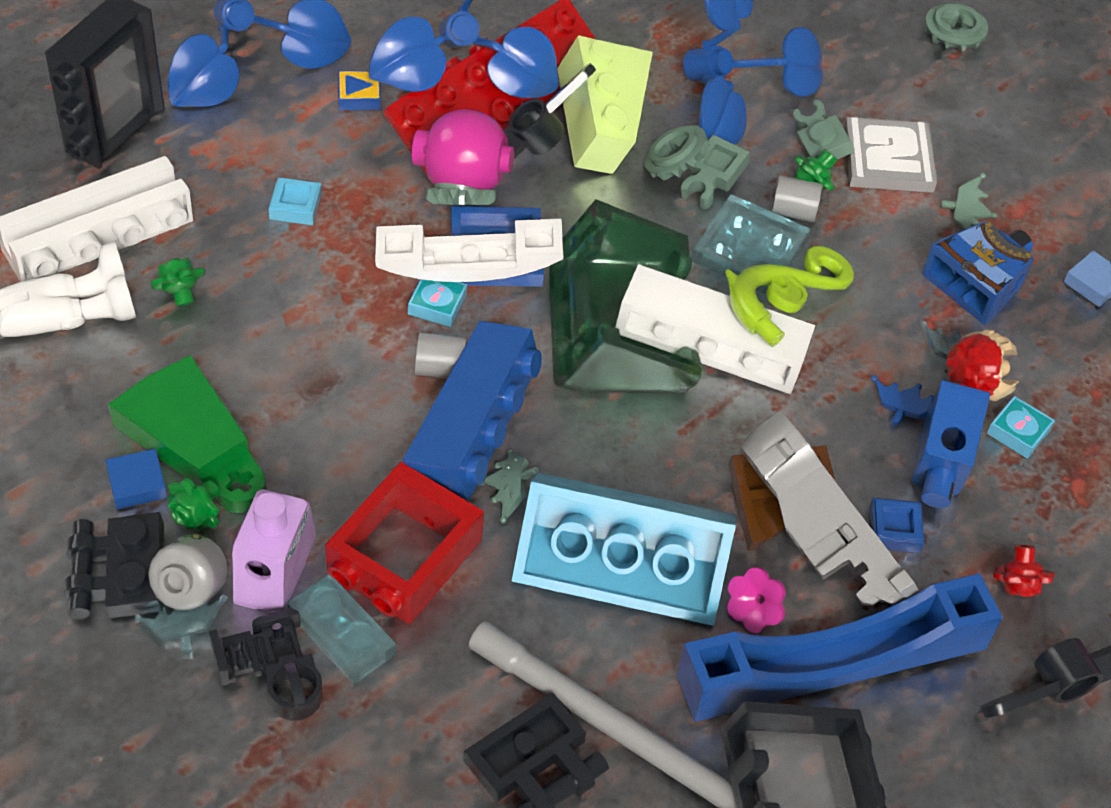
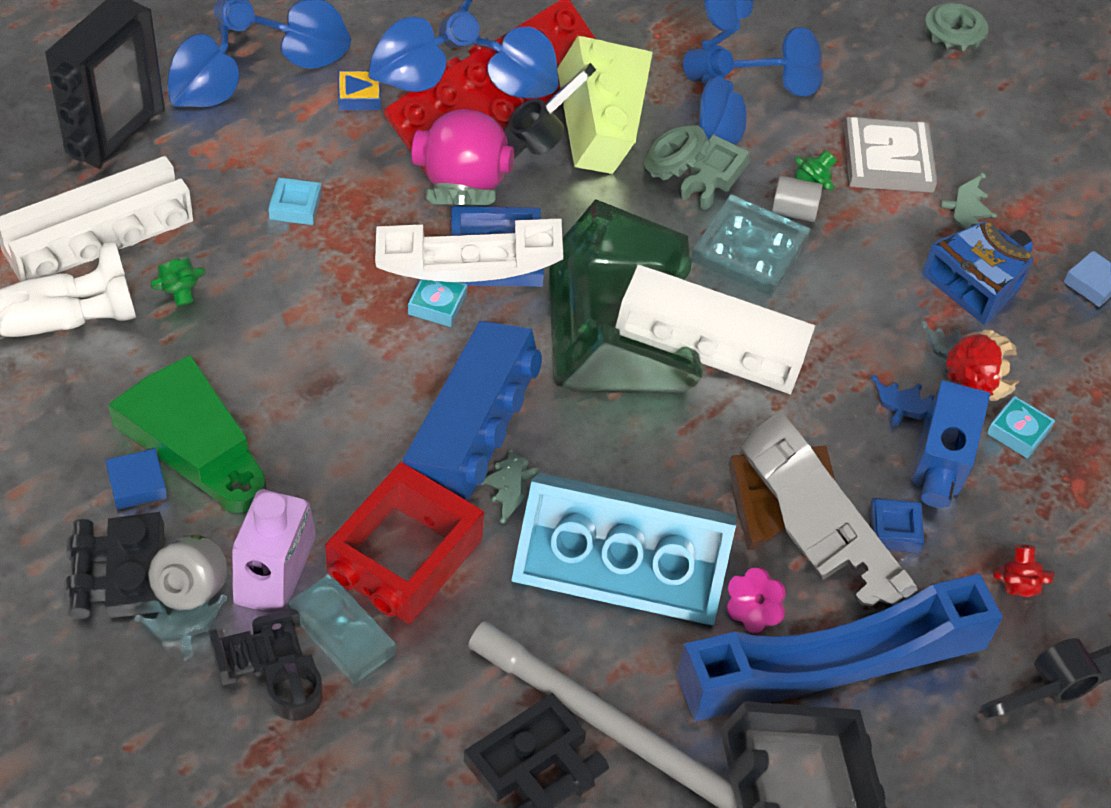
green plant [168,478,220,531] -> none
light grey beam [415,333,468,379] -> none
lime plant [725,246,854,347] -> none
sand green plate [793,100,854,159] -> none

